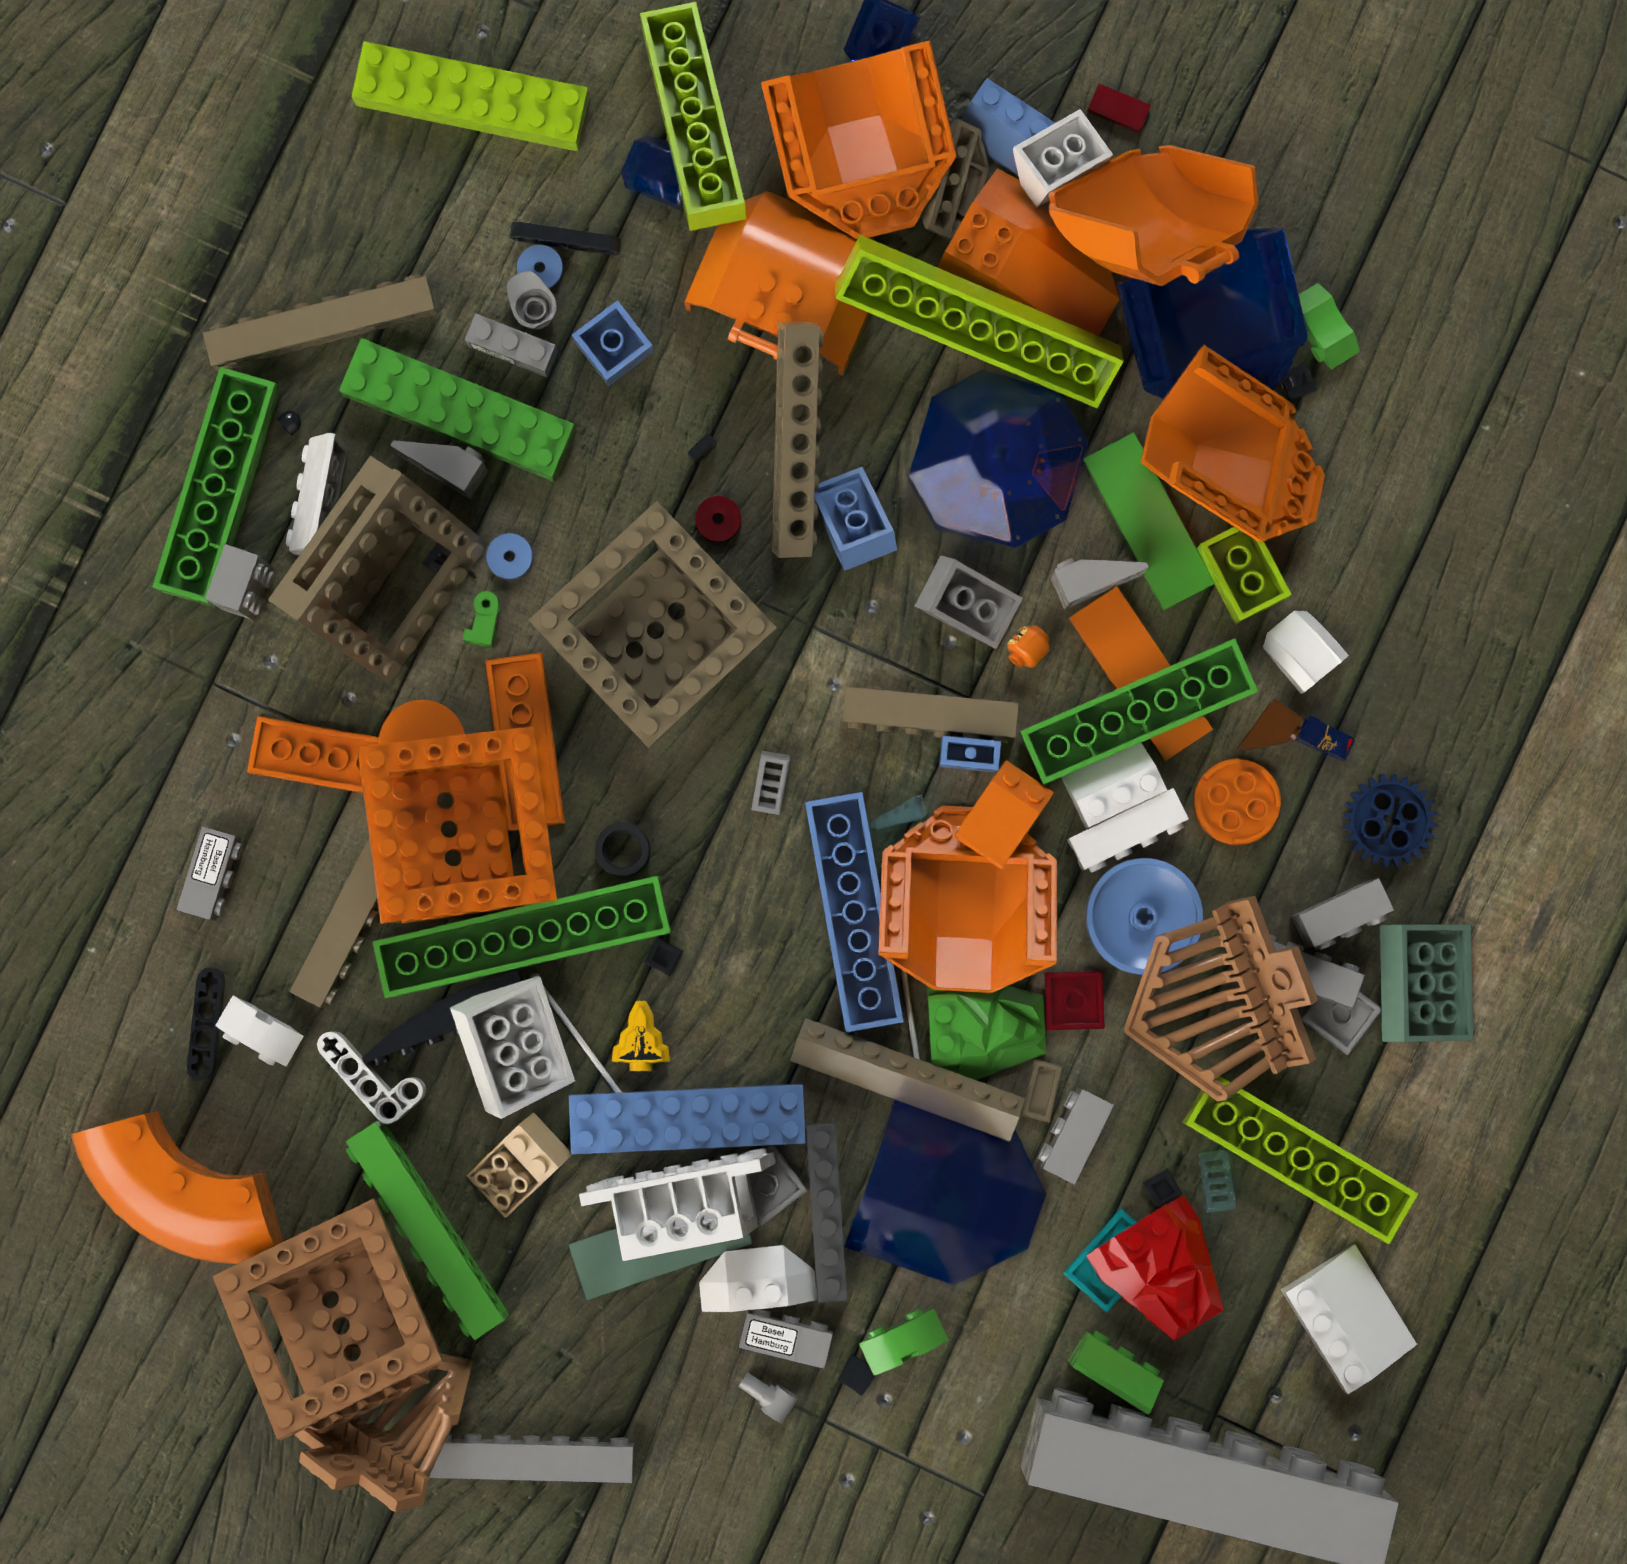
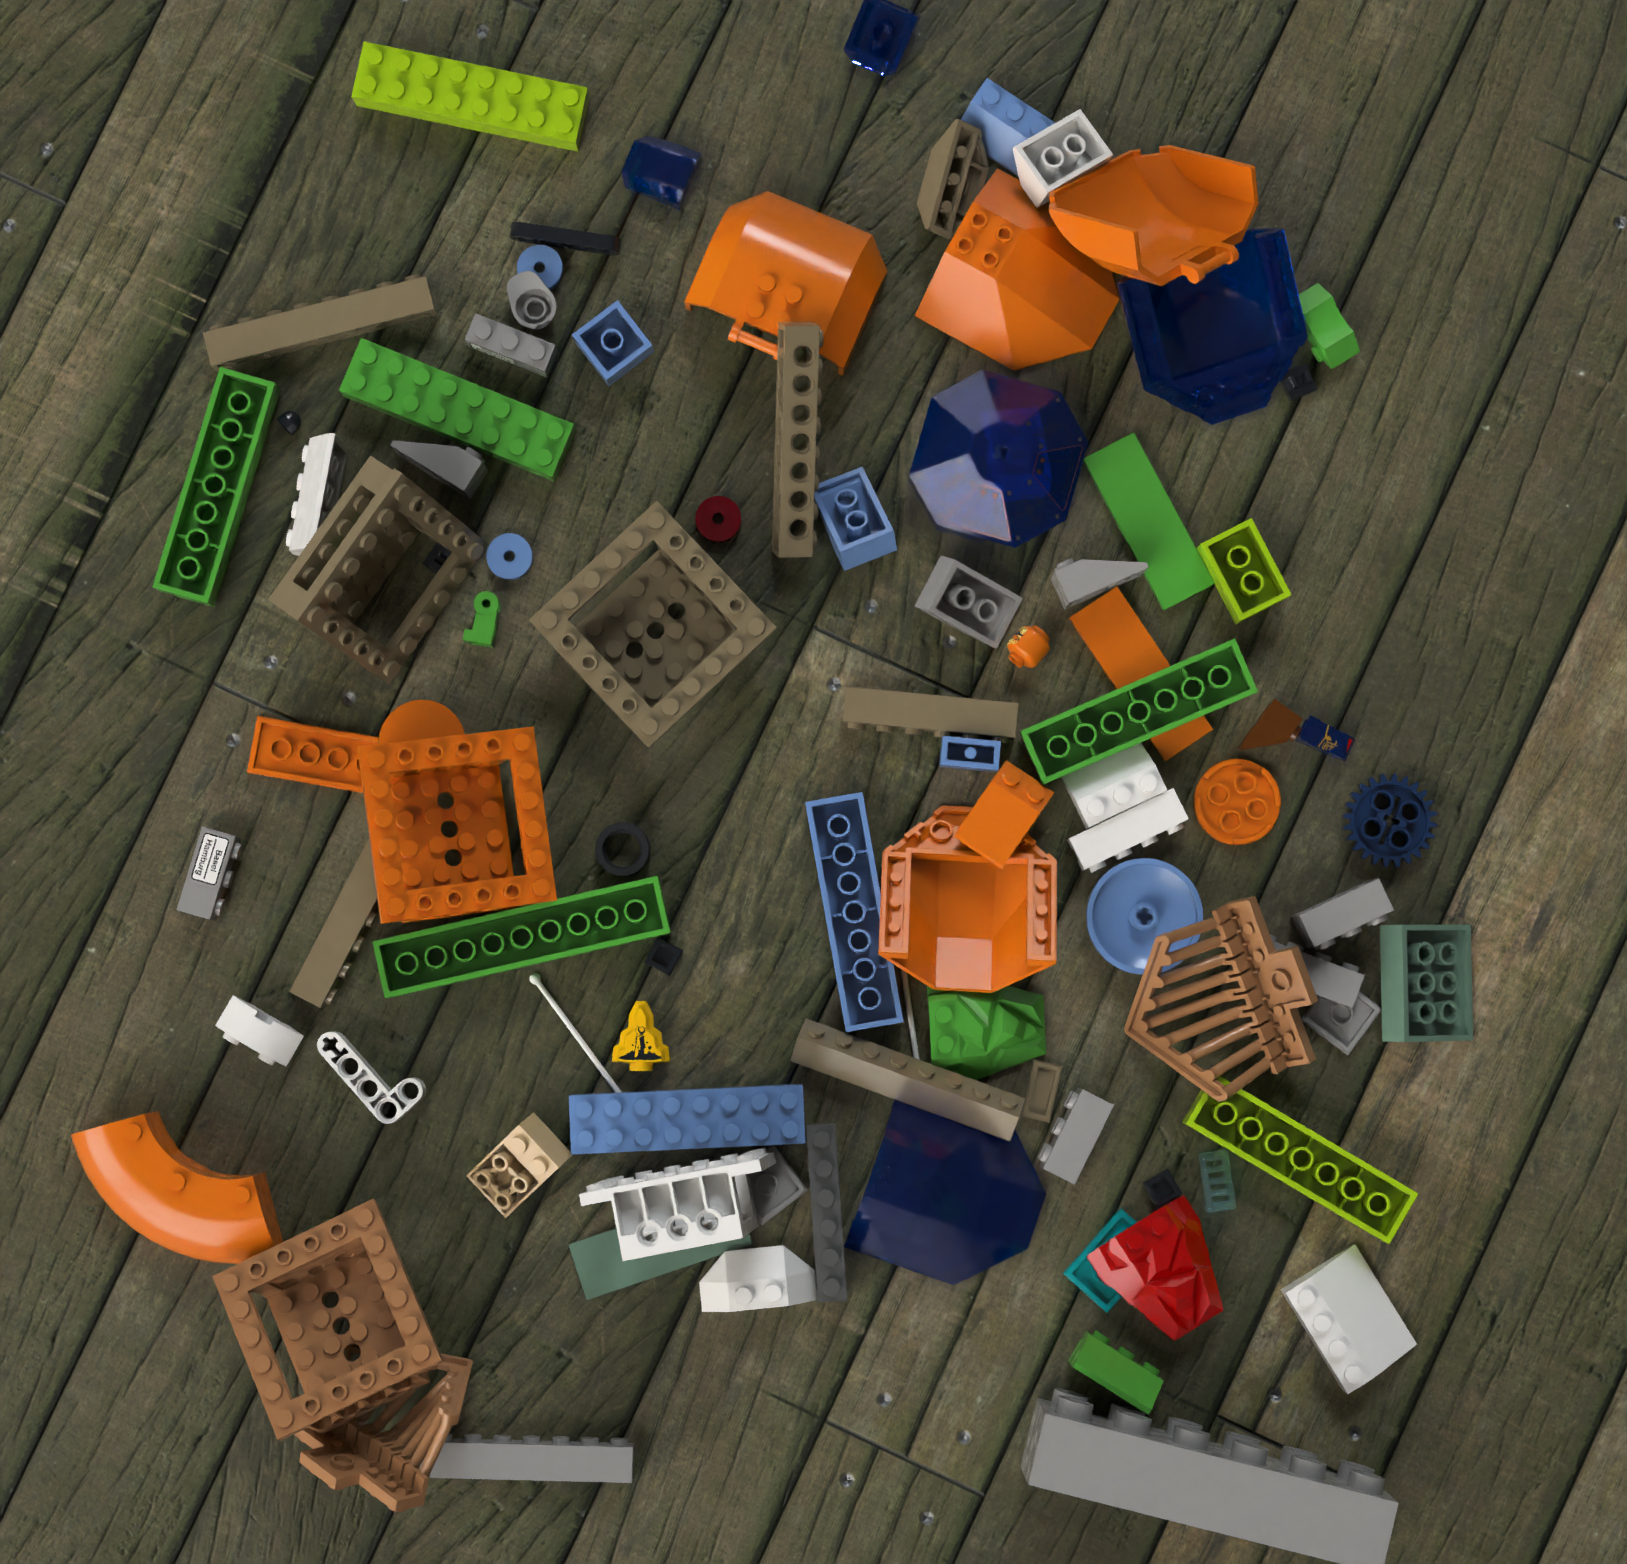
black beam [187,968,225,1081] -> none
light grey brick [205,544,275,621] -> none
bright green brick [345,1121,510,1340] -> none
black slope [362,970,523,1066] -> none
white slope [450,977,575,1119] -> none
orange tile [485,652,565,832] -> none
lime brick [640,2,746,231] -> none
black tile [688,434,717,465] -> none
light grey brick [739,1309,833,1369] -> none
light grey pin [739,1373,799,1424] -> none
light grey slope [751,751,790,815] -> none
orange windscreen [761,40,957,239] -> none
lime brick [835,235,1124,408] -> none
black tile [837,1354,875,1396] -> none
bright green brick [859,1308,949,1375] -> none
clear light blue slope [869,794,927,831] -> none
dark red tile [1044,971,1105,1031] -> none
dark red tile [1087,83,1151,133] -> none
orange windscreen [1140,345,1325,543] -> none
white slope [1263,611,1349,694] -> none

